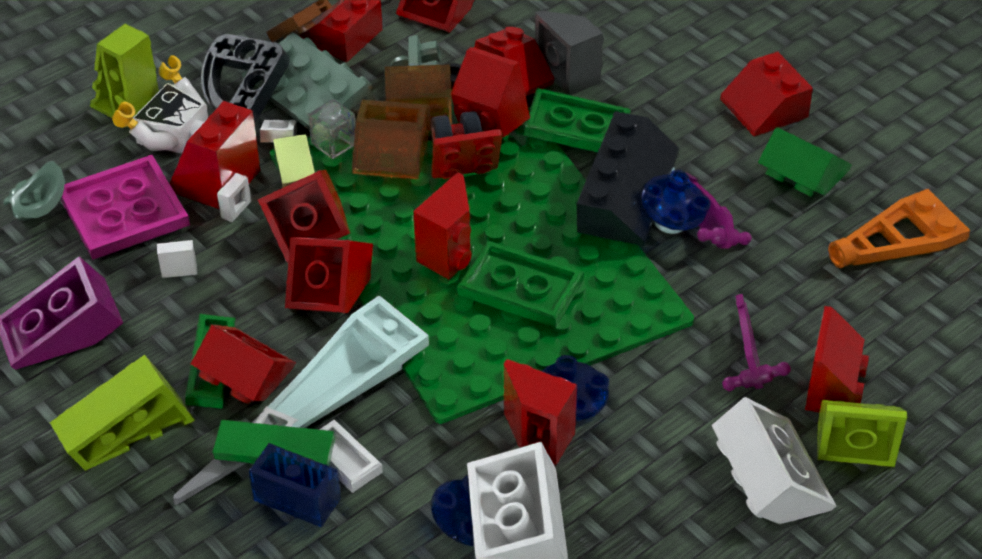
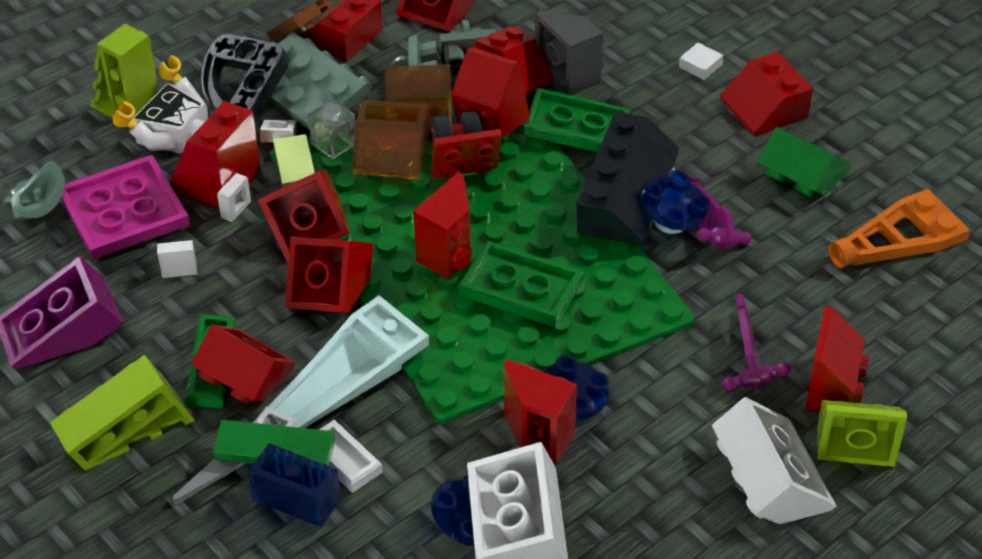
none -> sand green hips [440,20,496,65]
none -> white tile [679,43,723,80]

